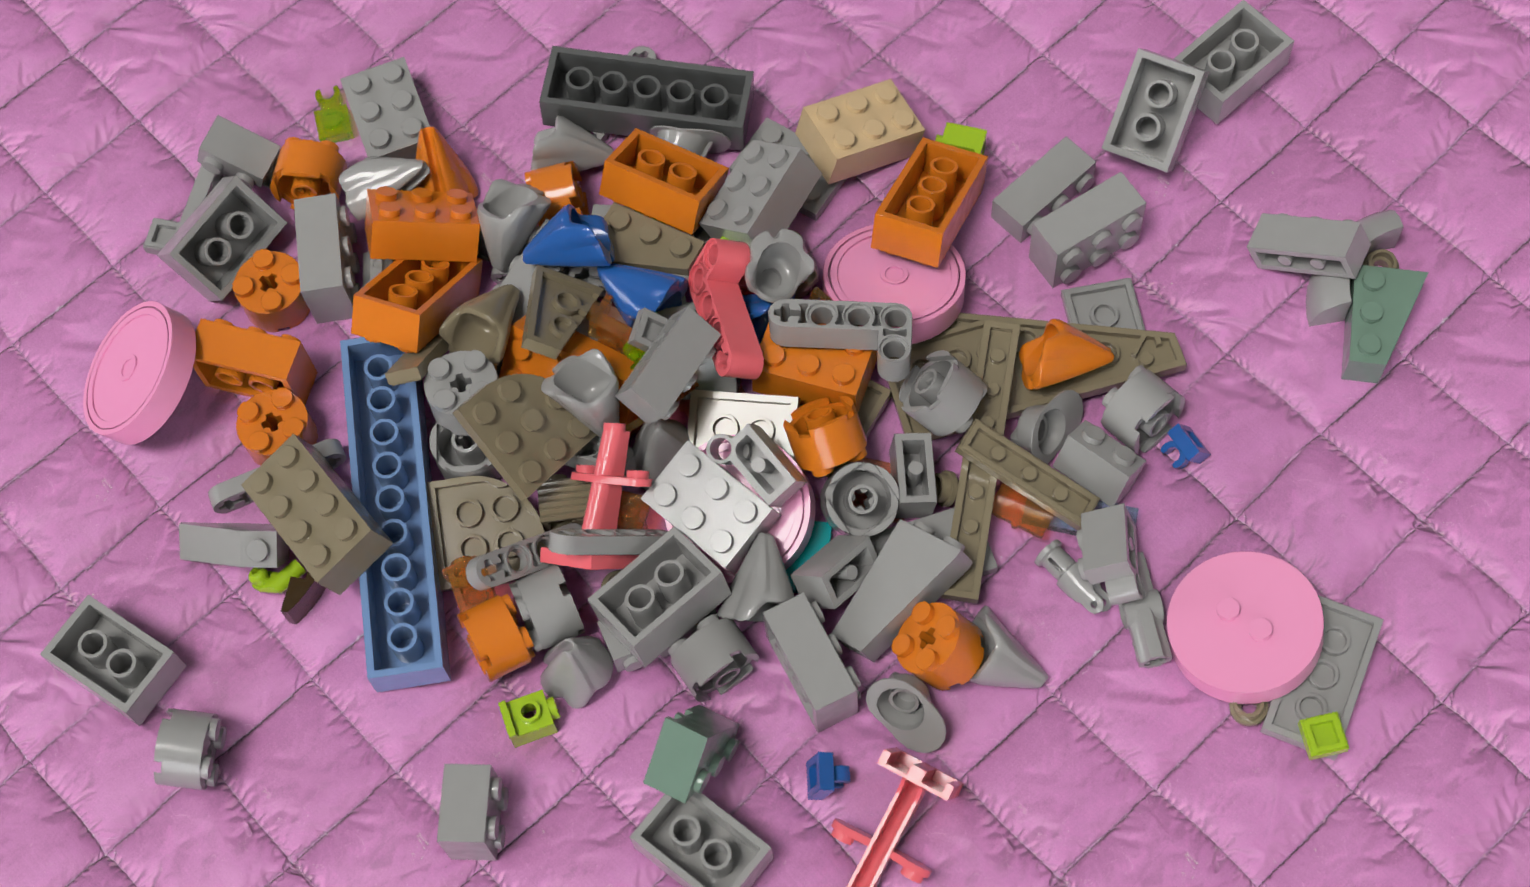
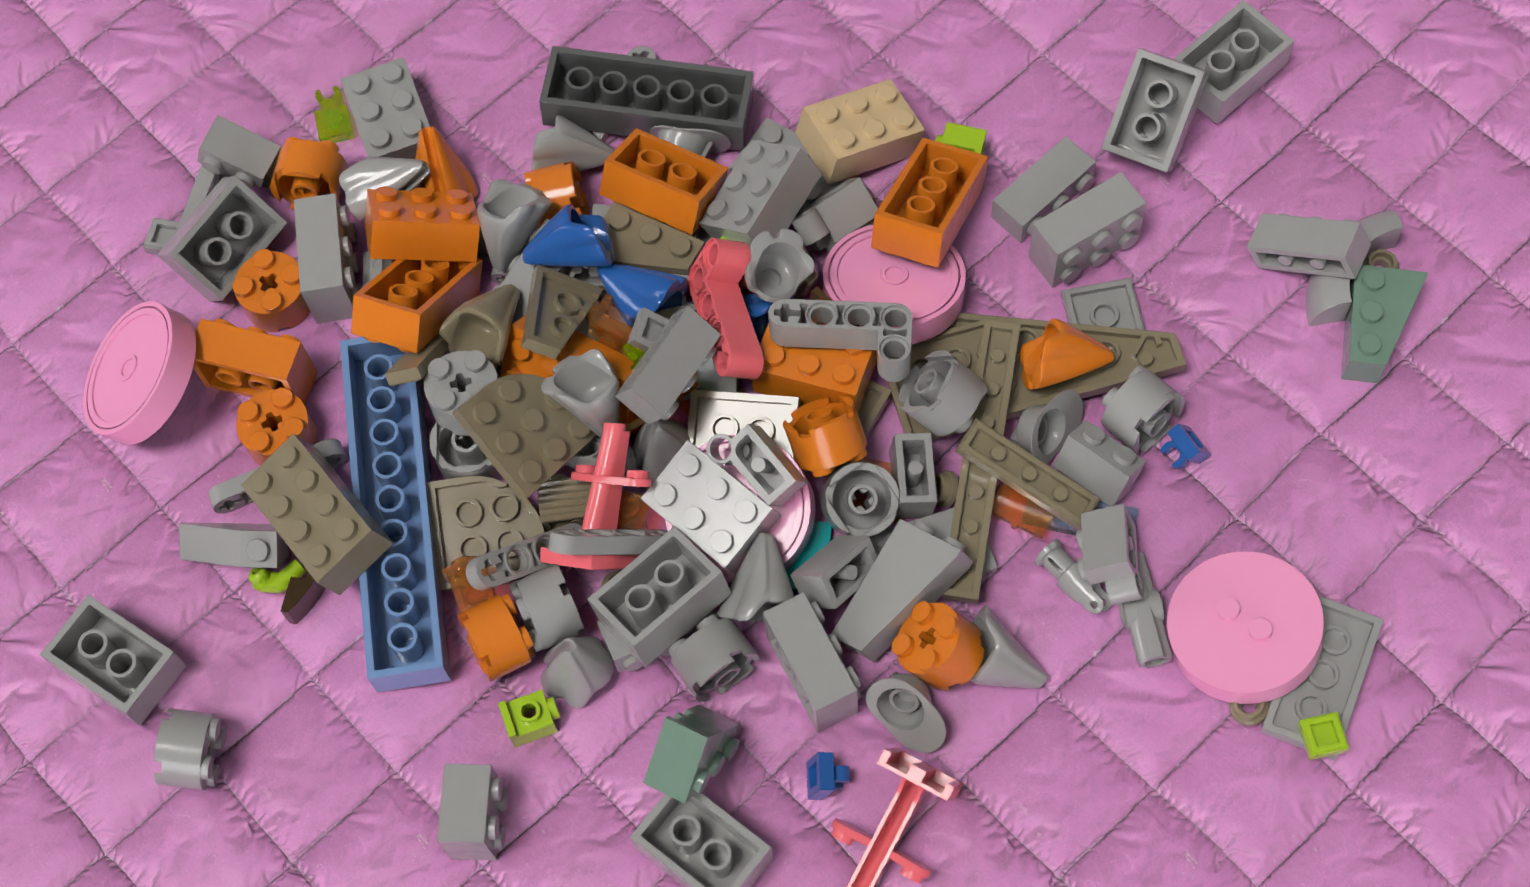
none -> light grey hinge [792,177,878,253]

